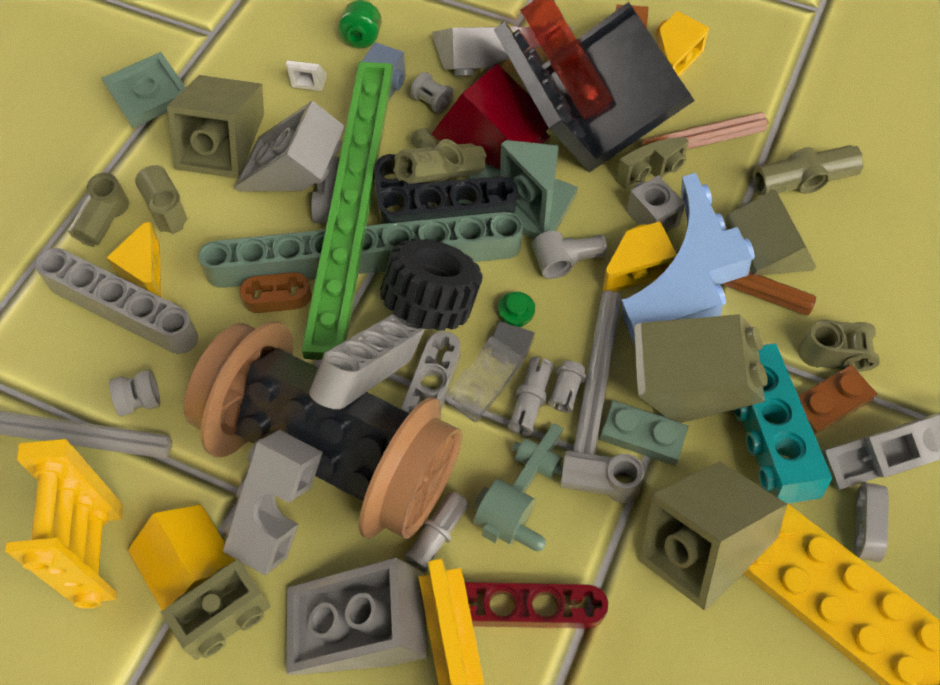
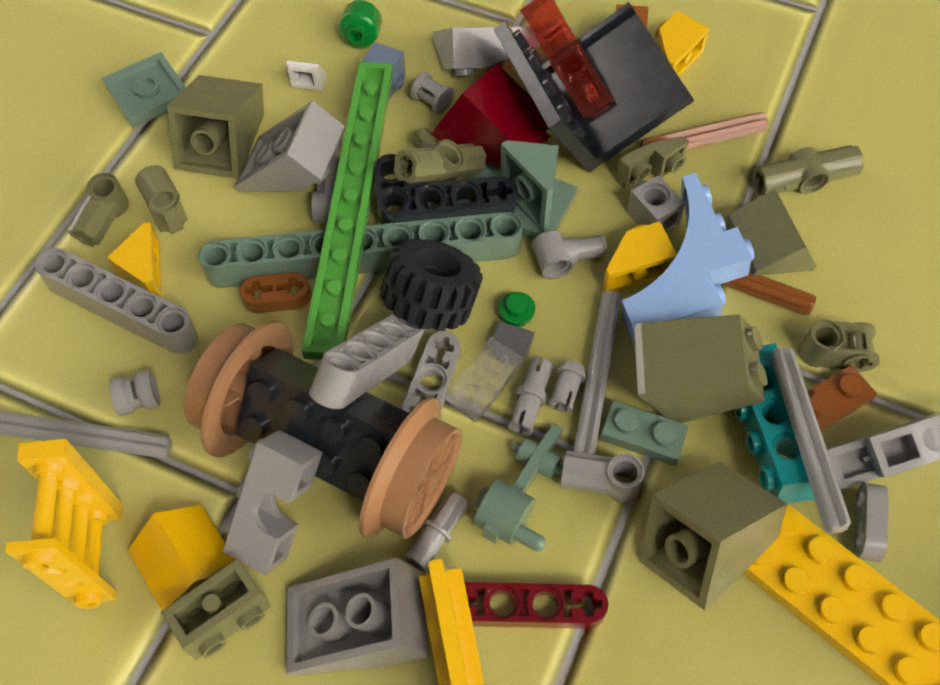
none -> light grey axle [771,347,851,533]

